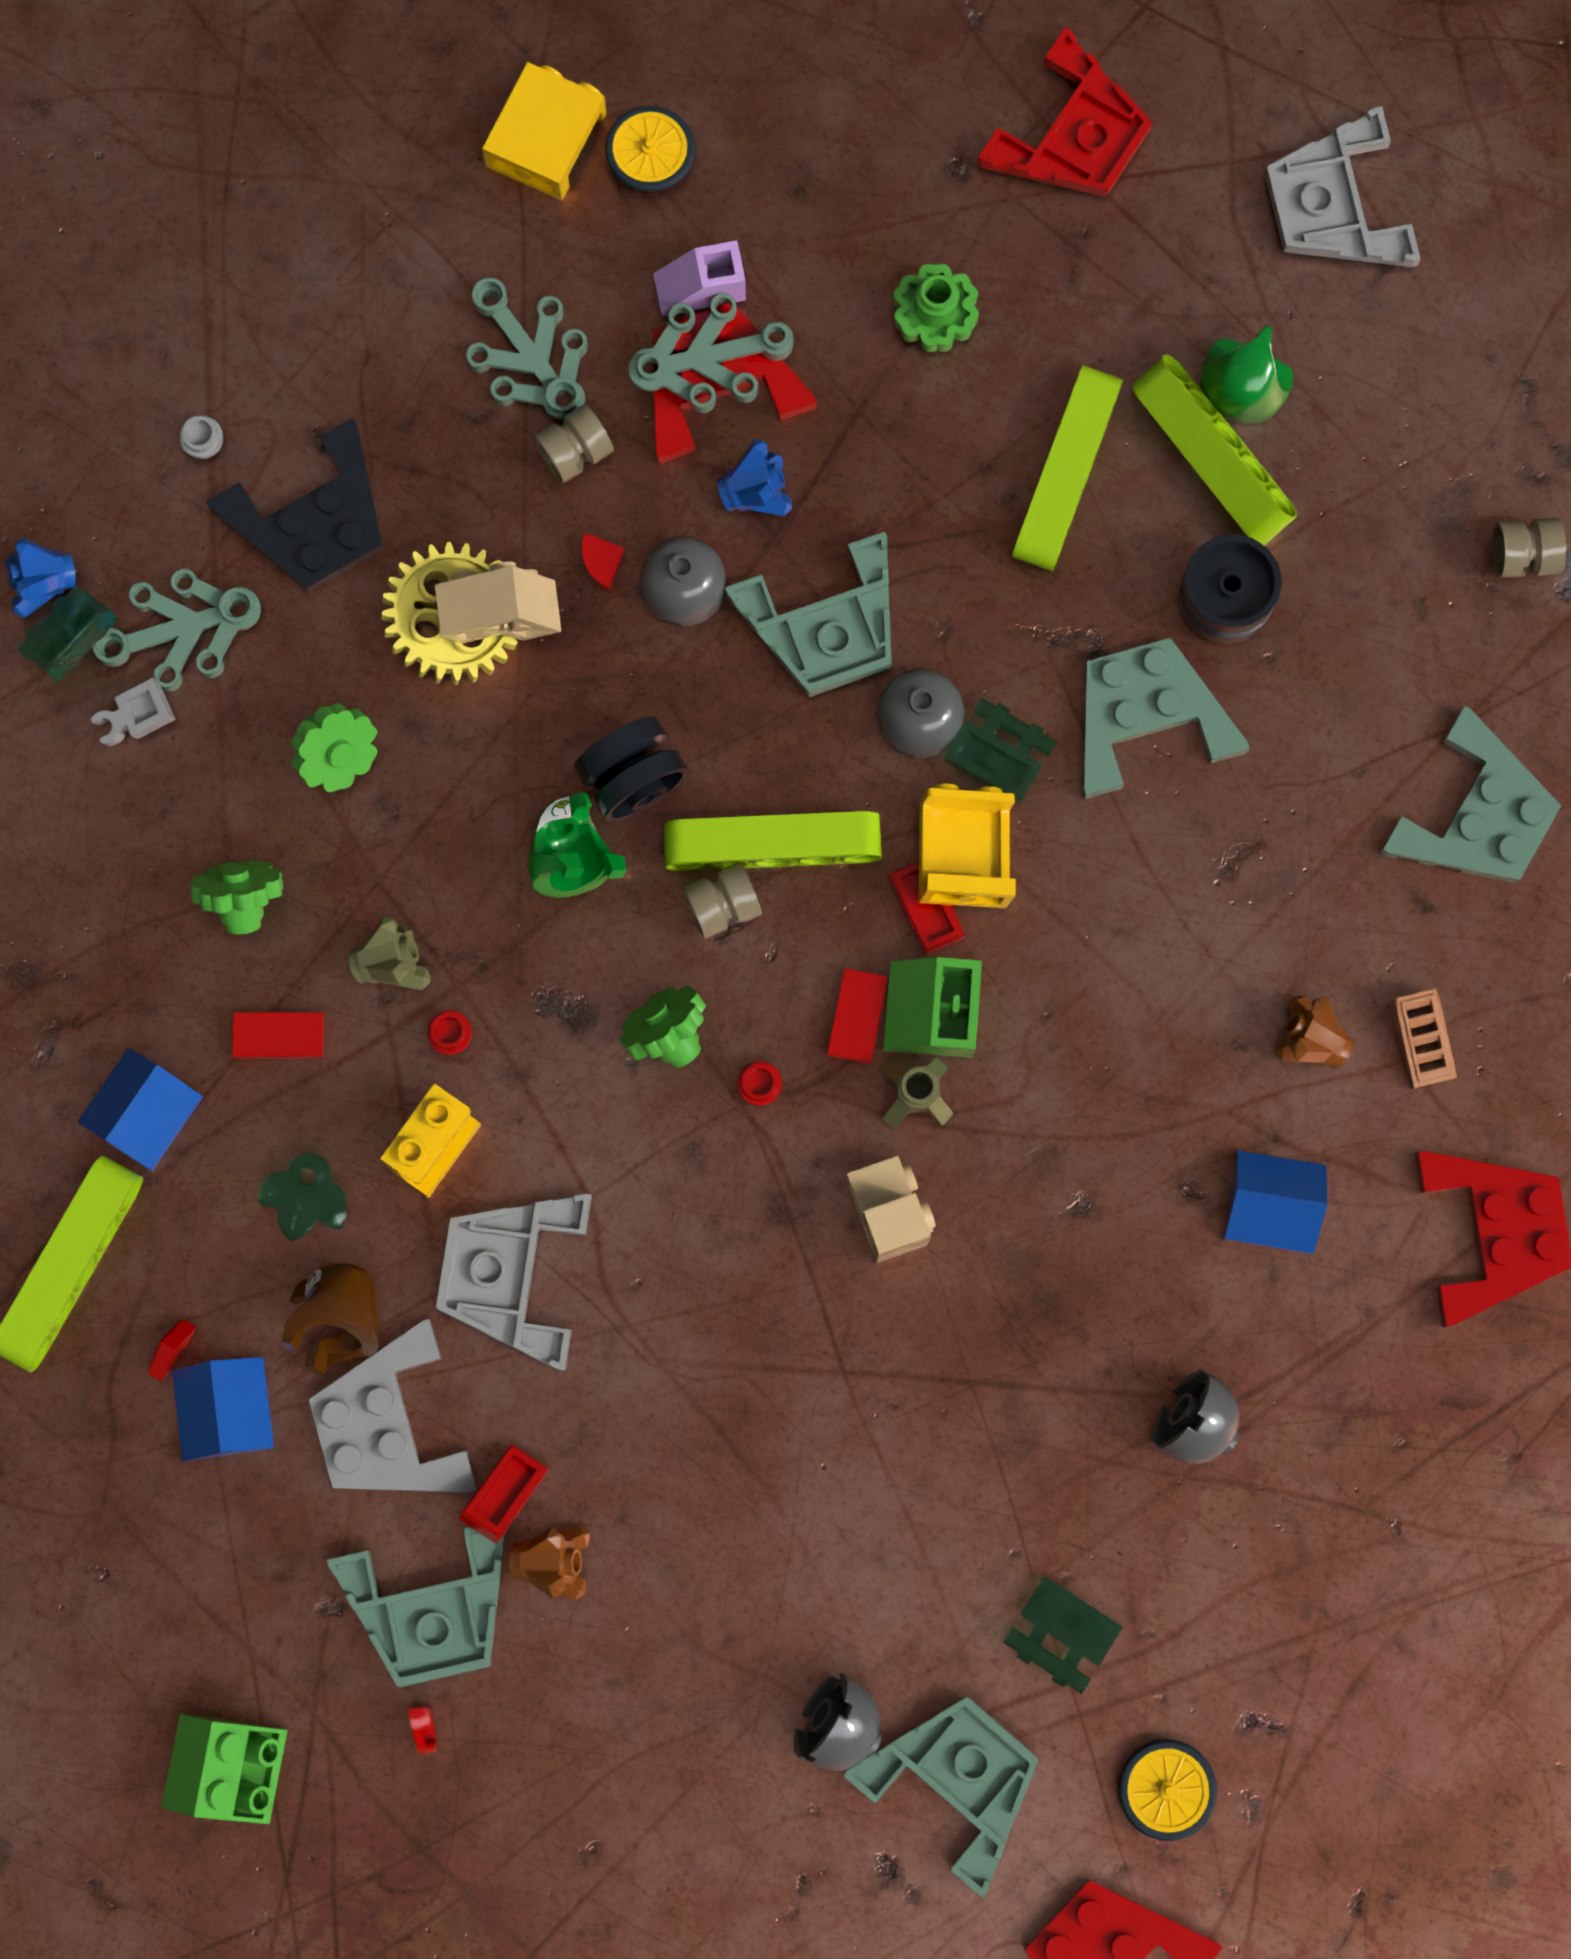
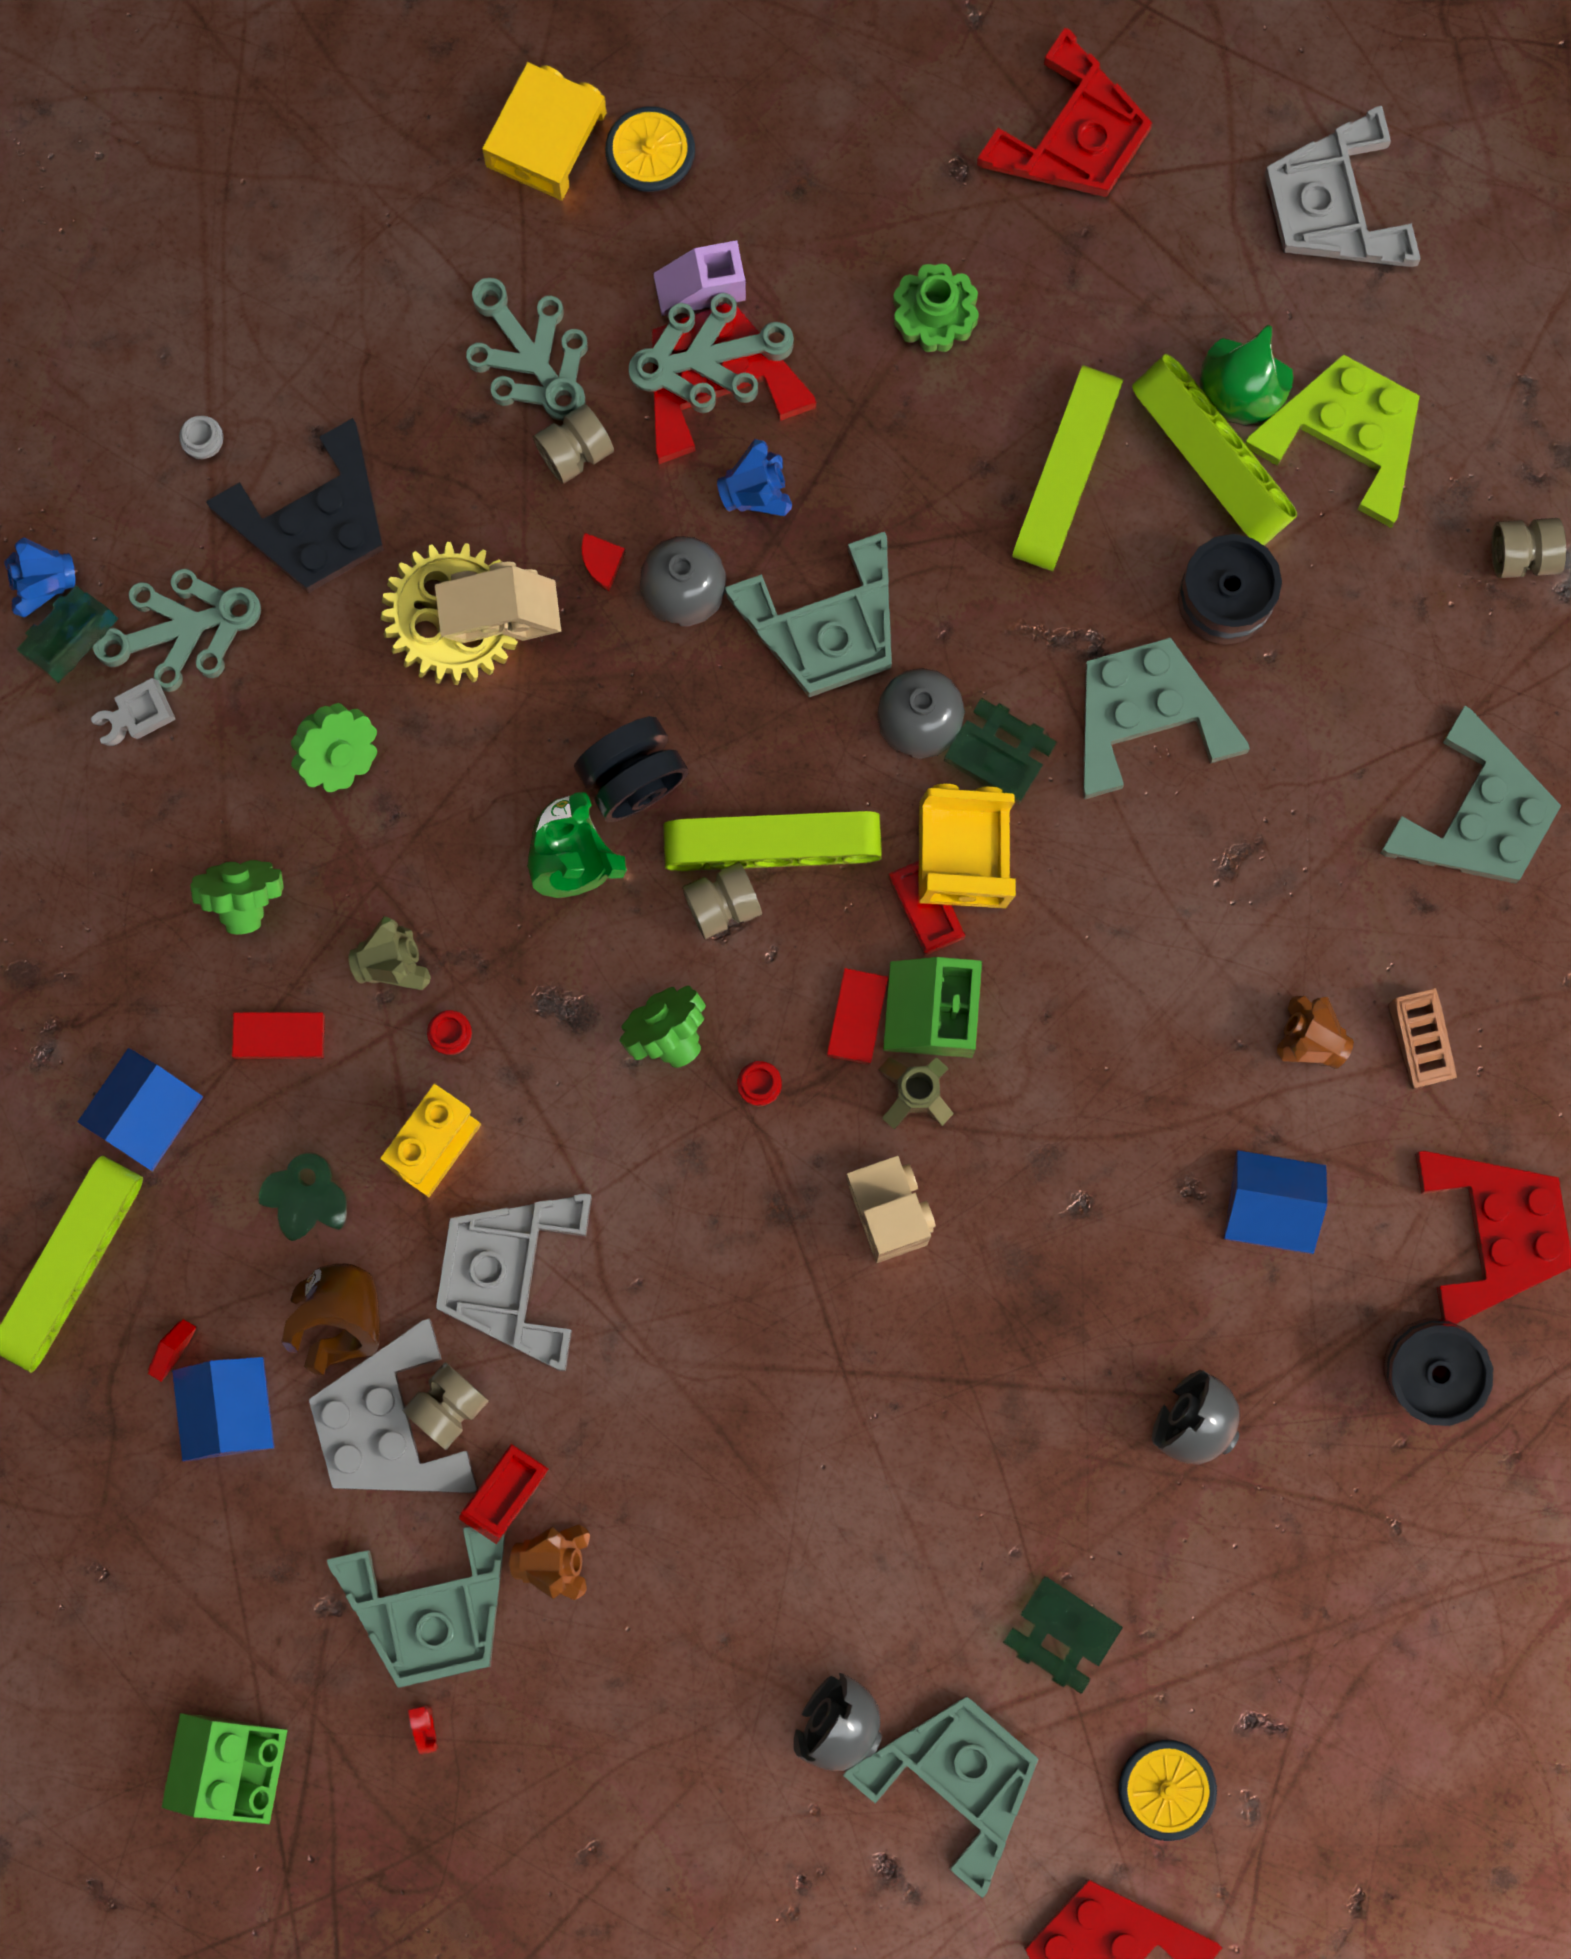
none -> dark tan wheel [402,1362,489,1450]
none -> lime wing [1245,355,1420,528]
none -> black wheel [1384,1318,1494,1426]

